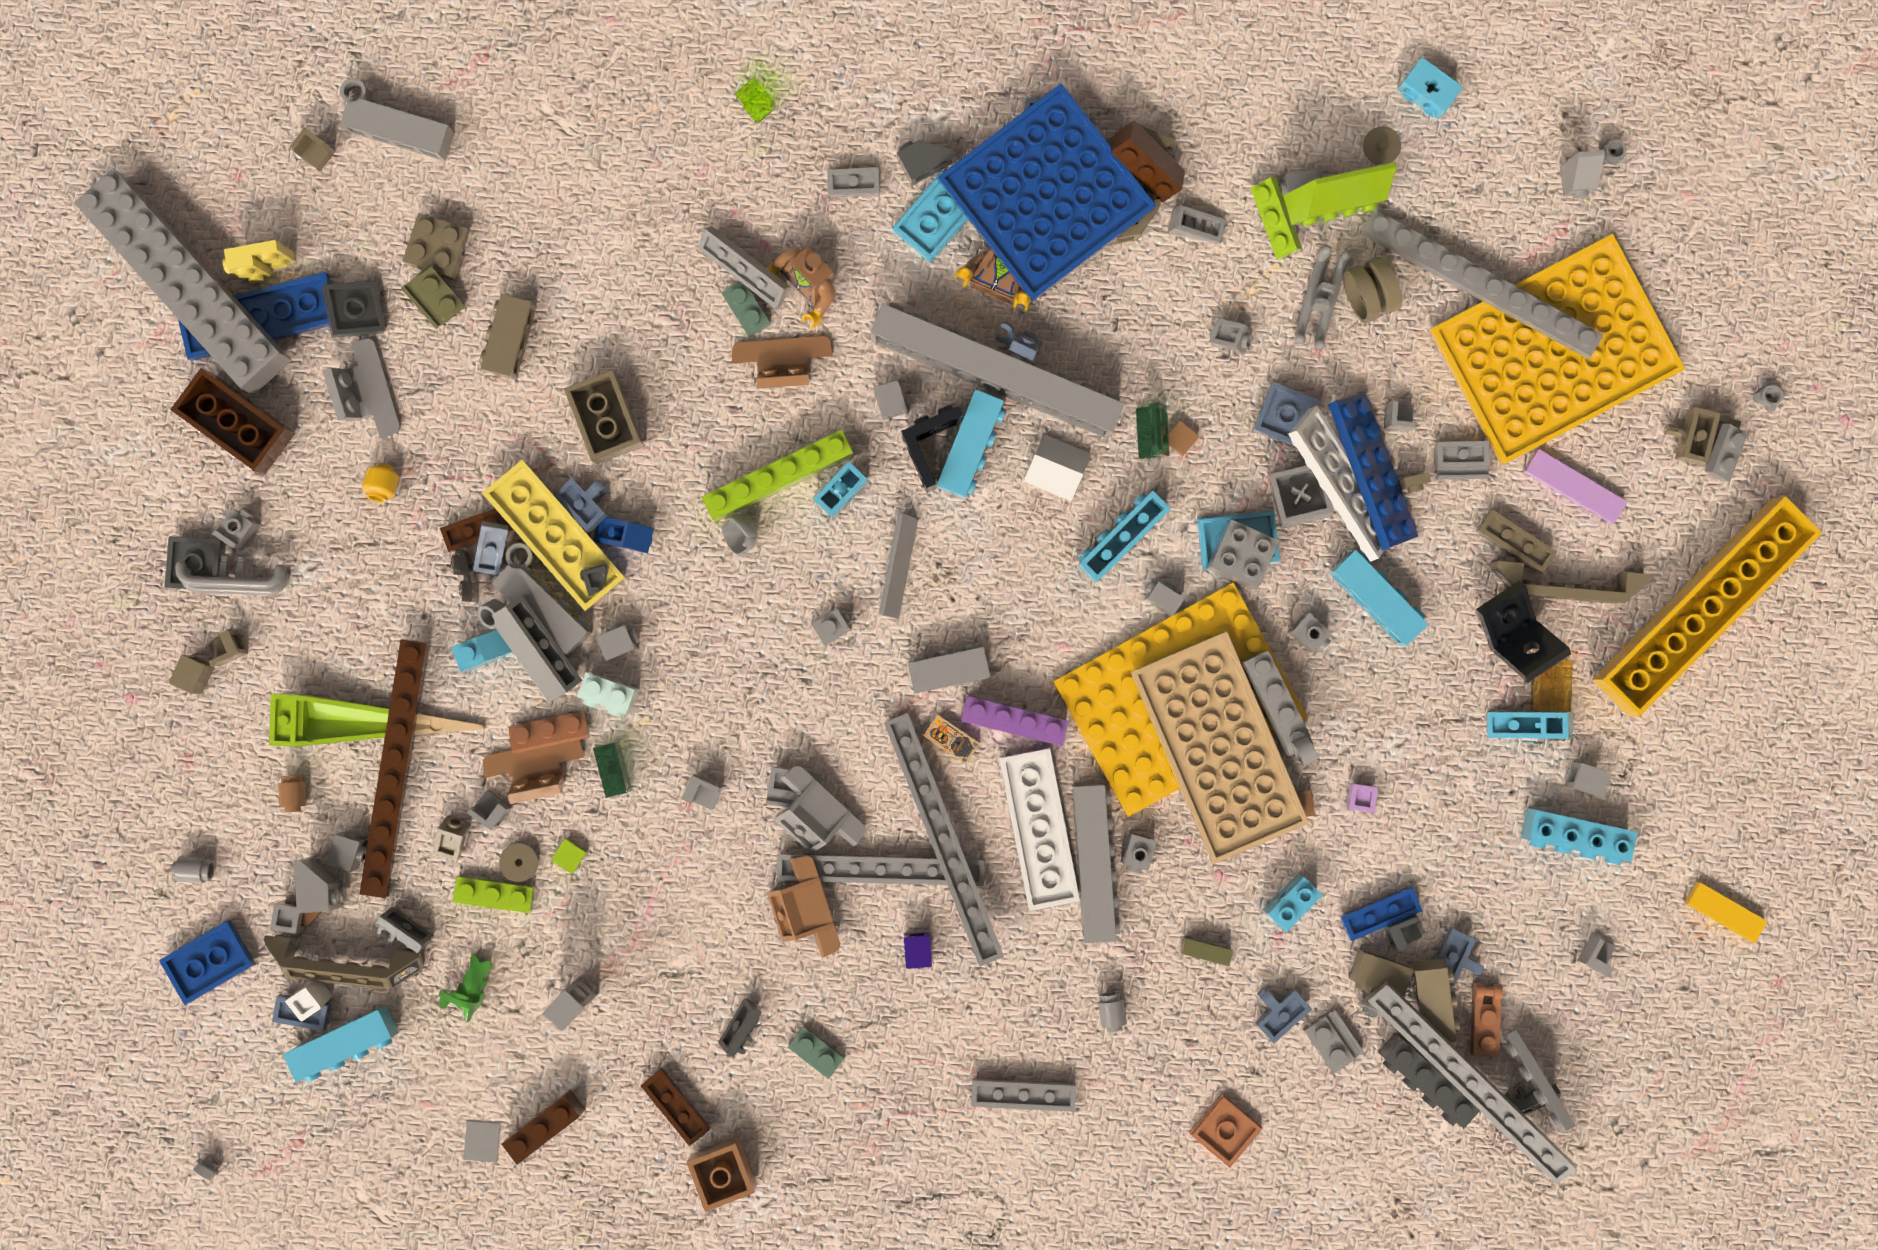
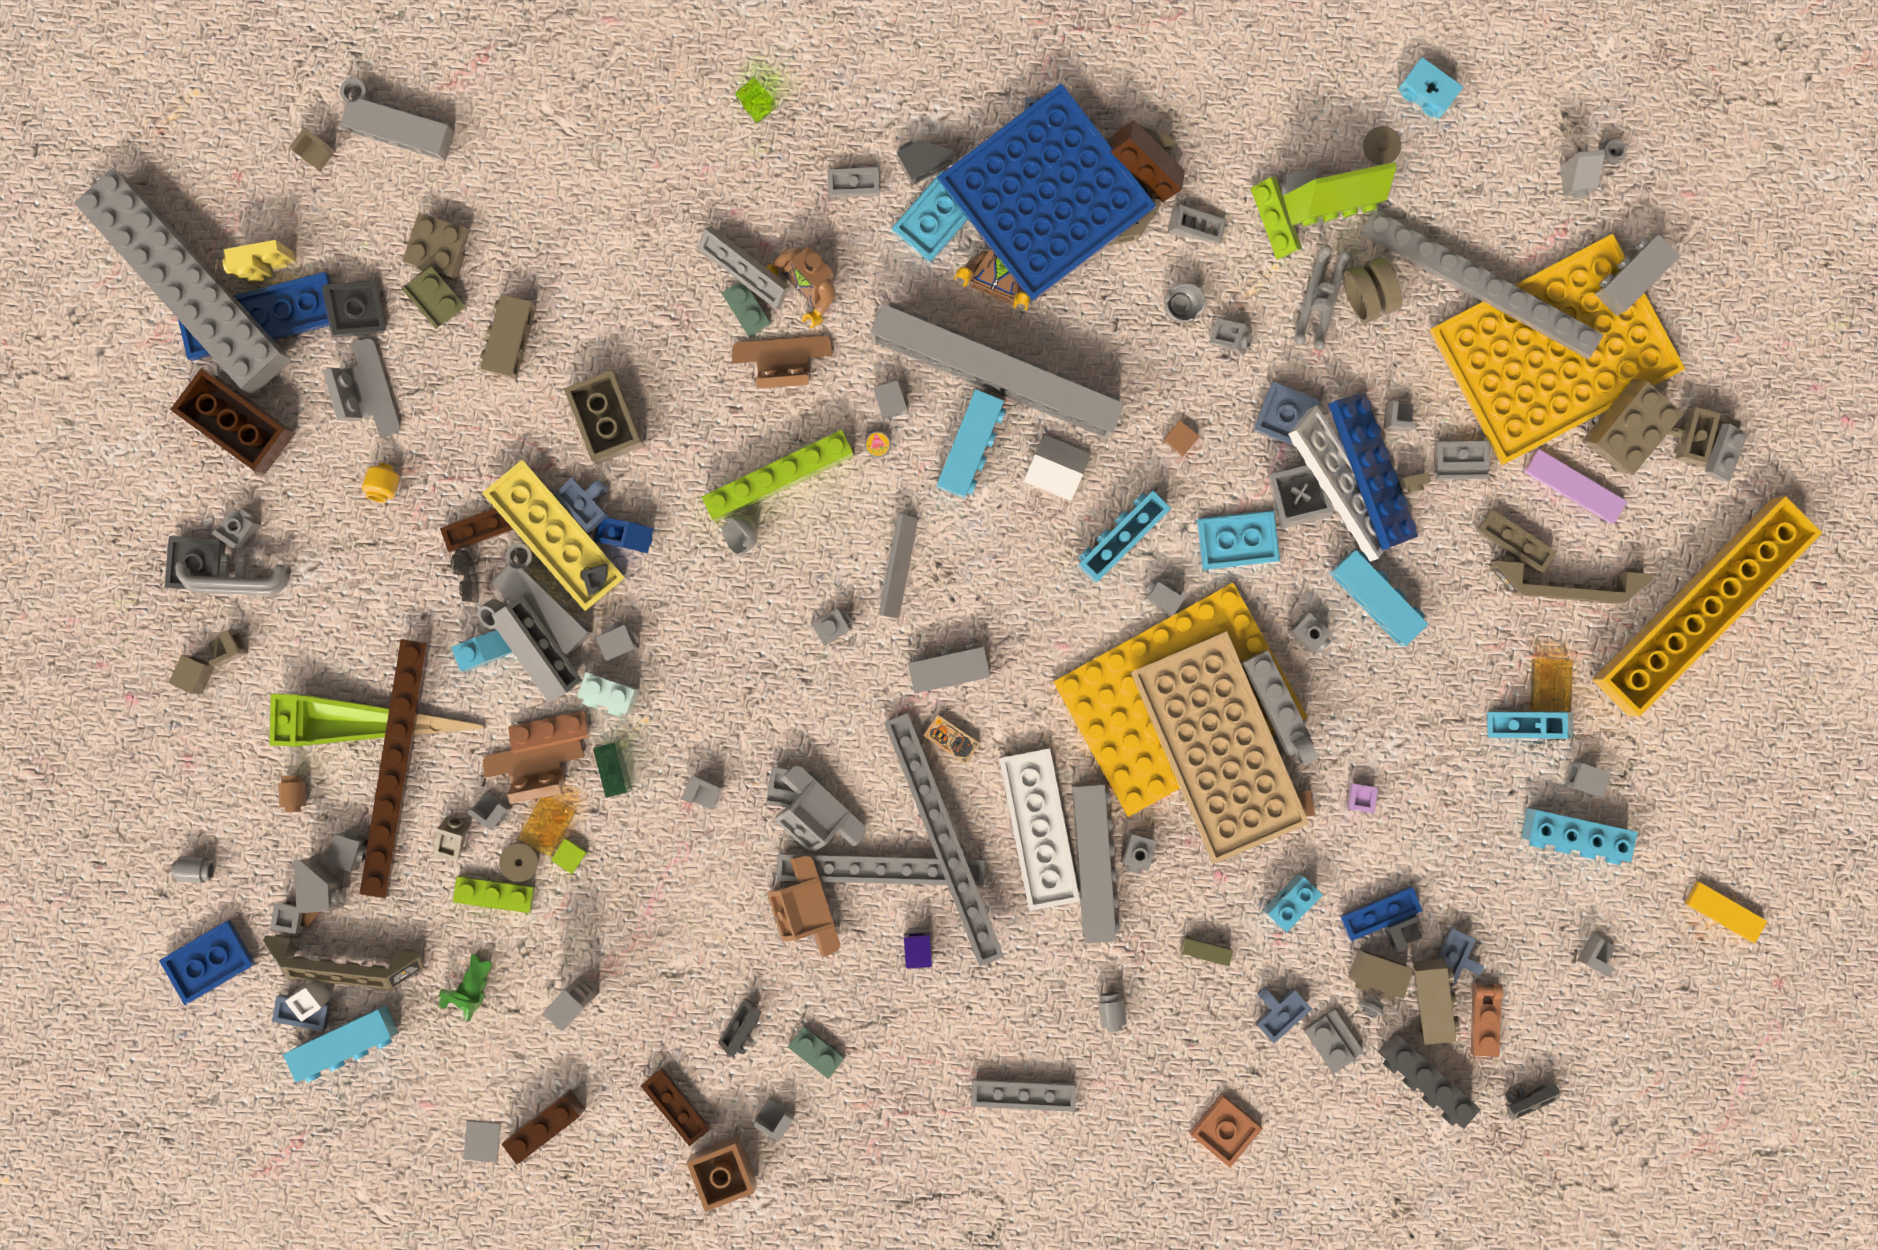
light grey plate [193,1156,219,1180] -> none
dark grey plate [376,907,434,953] -> none
plate [473,521,508,575] -> none
medium azure brick [813,461,869,519] -> none
black bracket [901,405,963,493] -> none
medium lavender brick [961,696,1069,746] -> none
sand blue plate [995,322,1042,361] -> none
clear green panel [1136,402,1170,459] -> none
light grey brick [1206,520,1279,590] -> none
light grey plate [1367,981,1576,1185] -> none
black bracket [1476,580,1571,683] -> none
light grey plate [1504,1030,1576,1134] -> none
light grey plate [1753,381,1785,412] -> none
none -> clear yellow plate [518,796,577,857]
none -> light grey panel [753,1098,795,1142]
none -> tile [865,431,891,458]
none -> light grey hair [1164,283,1206,323]
none -> dark tan brick [1583,379,1684,475]
none -> light grey brick [1595,234,1681,316]

